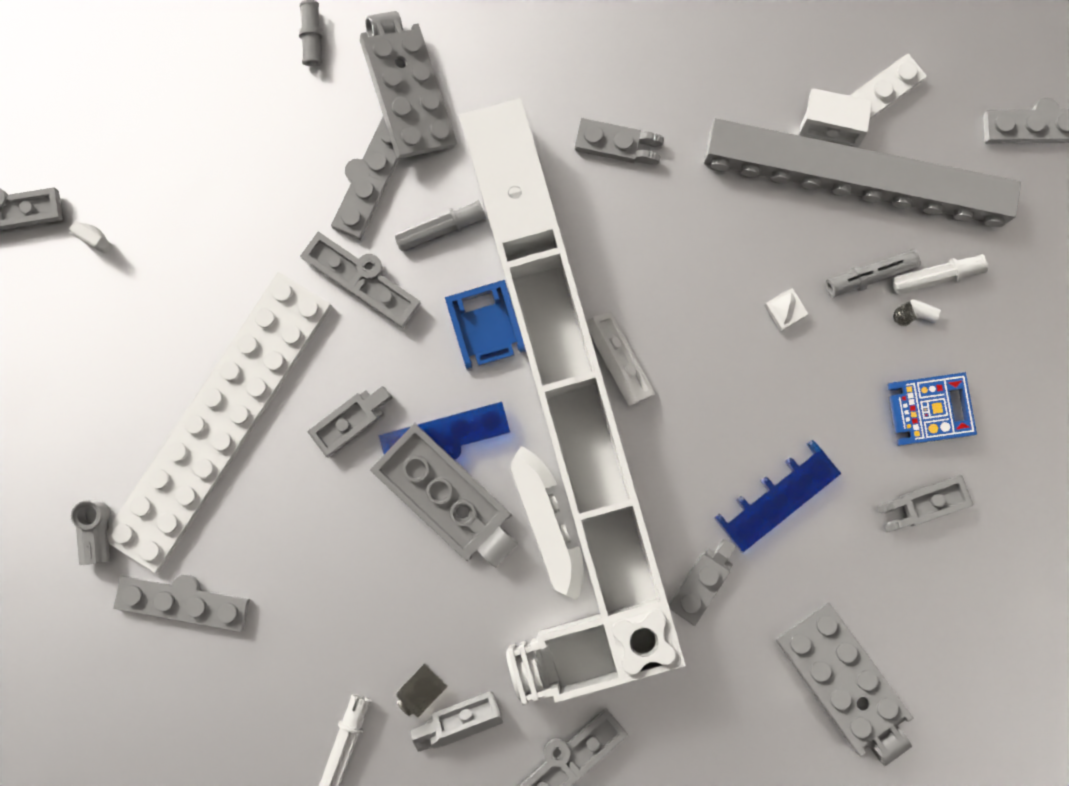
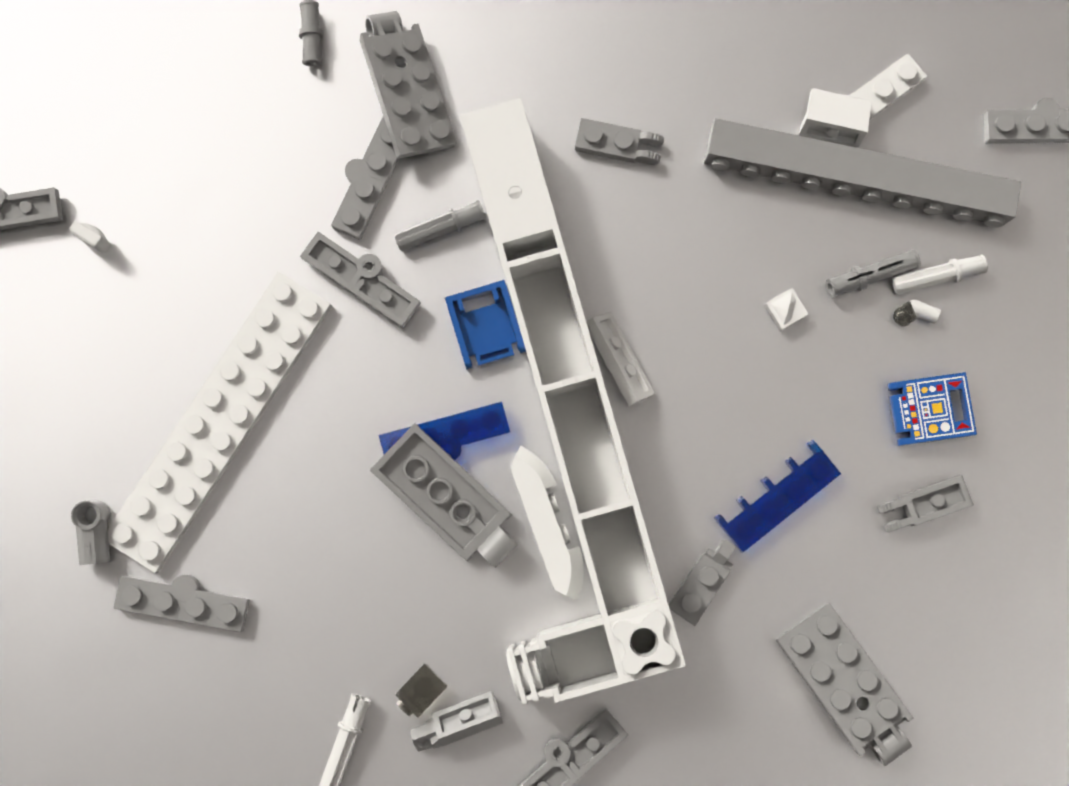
light grey hinge [307,386,393,458] -> none

